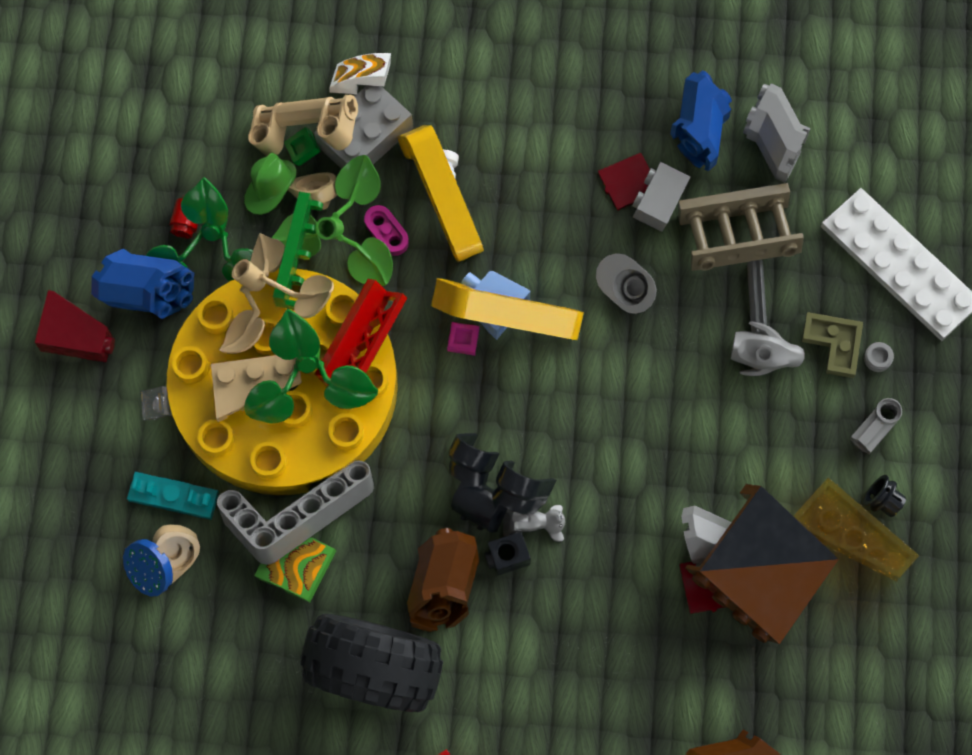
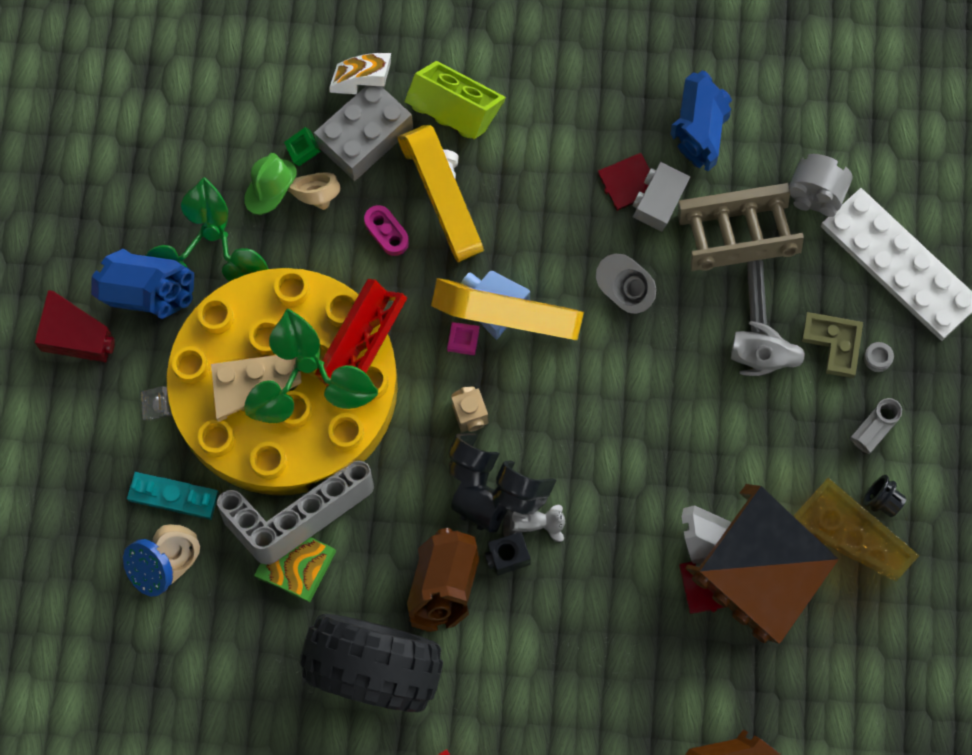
red brick [169,195,198,239] -> none
tan plant [219,233,334,354] -> none
tan piece [248,94,358,156] -> none
bright green plant [272,155,393,286] -> none
green hinge [273,191,323,310] -> none
light grey brick [743,84,810,183] -> none
none -> lime slope [404,61,506,139]
none -> tan brick [451,386,488,433]
none -> light grey brick [788,154,853,217]

